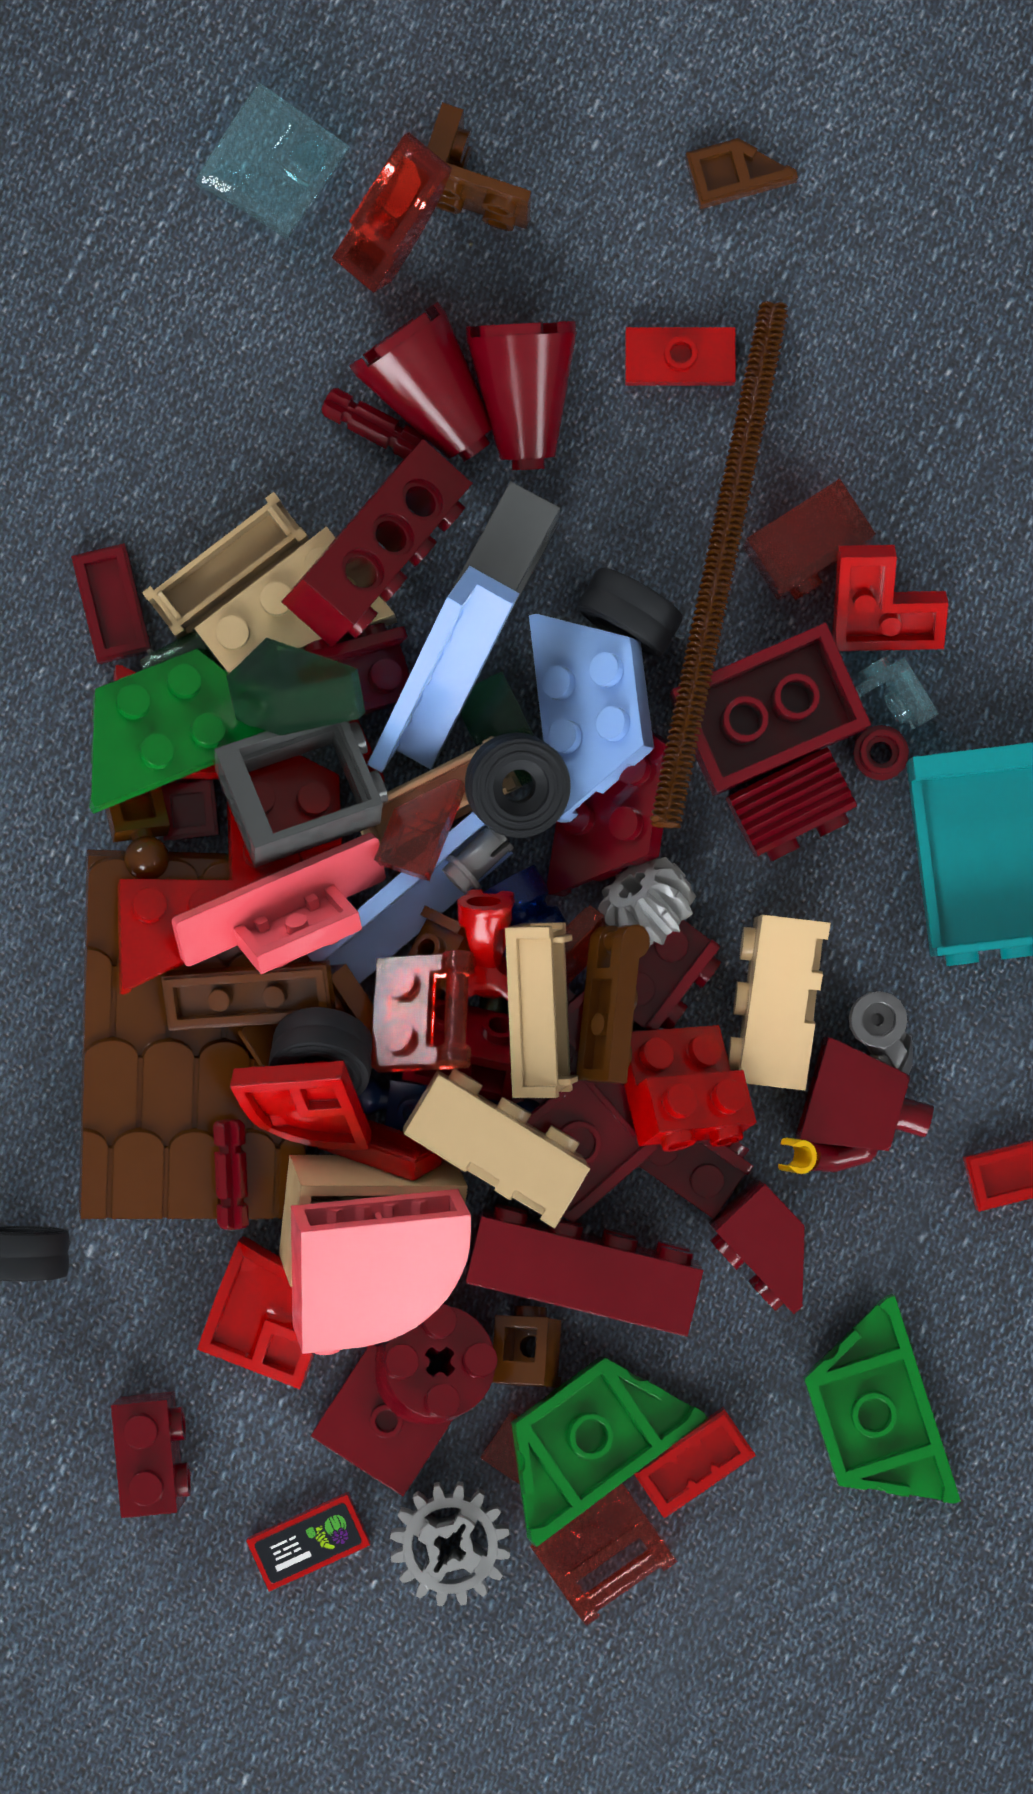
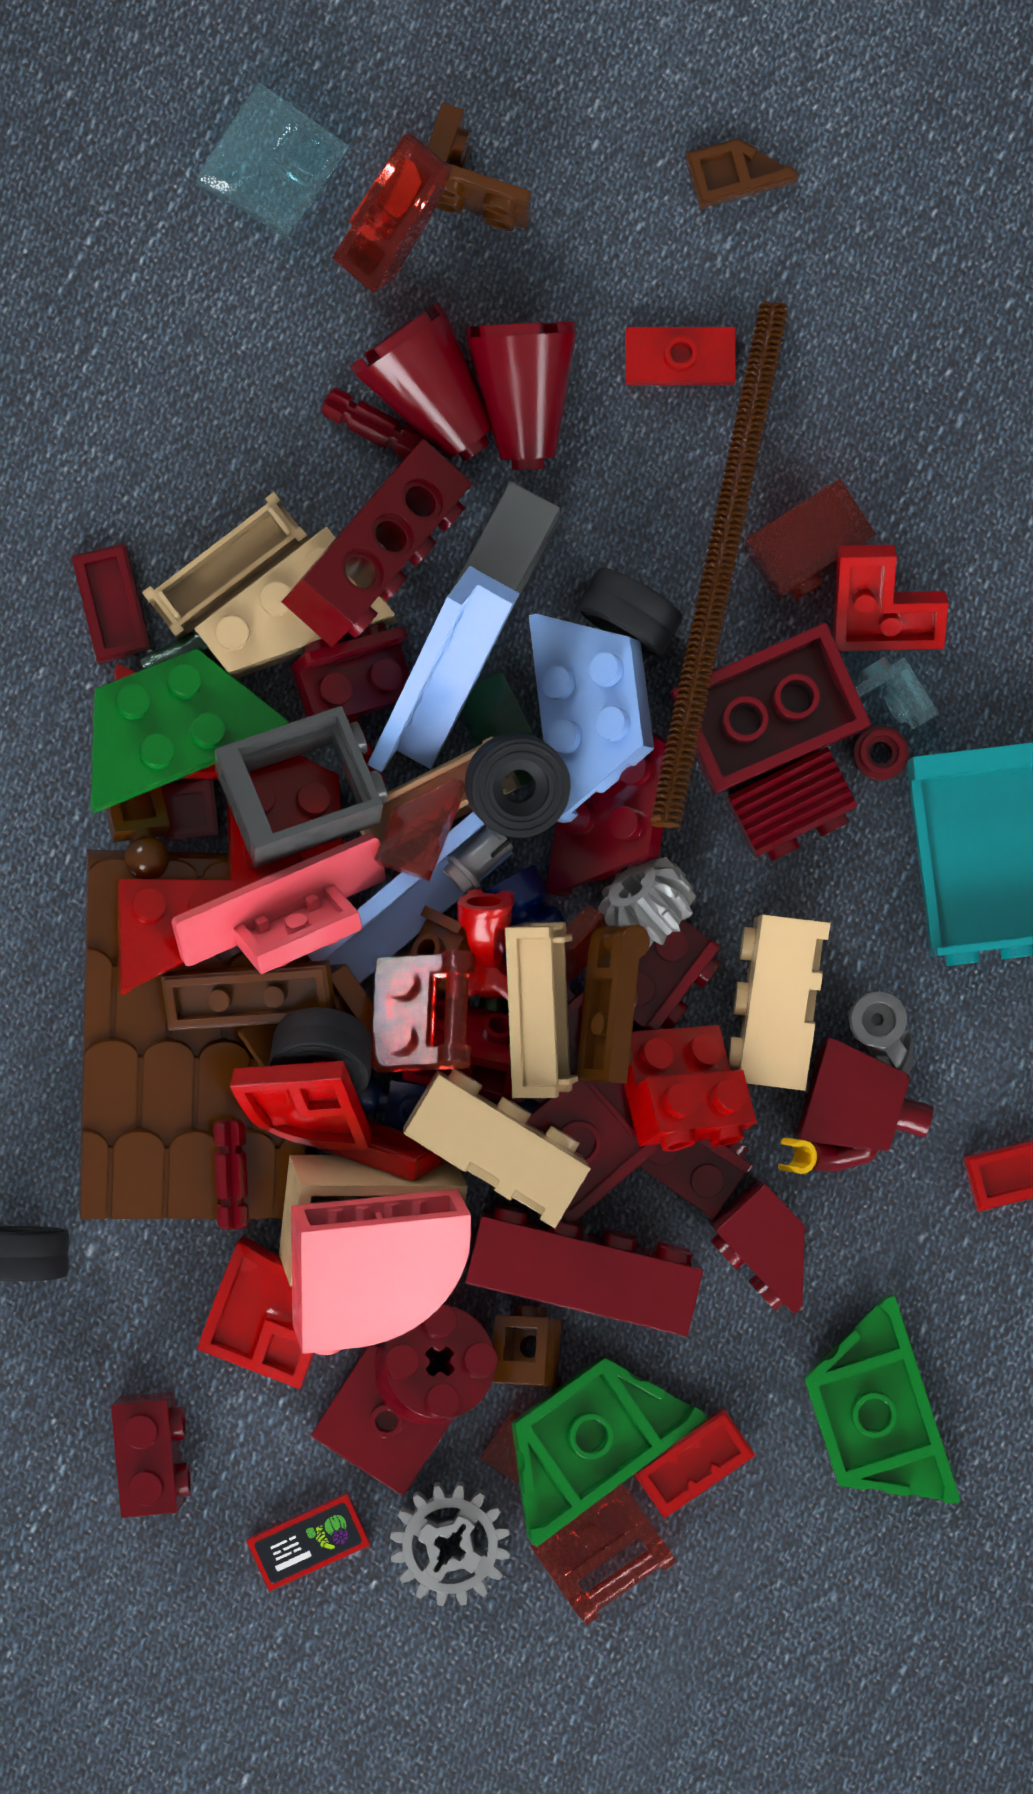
clear green slope [226,637,365,736] -> none

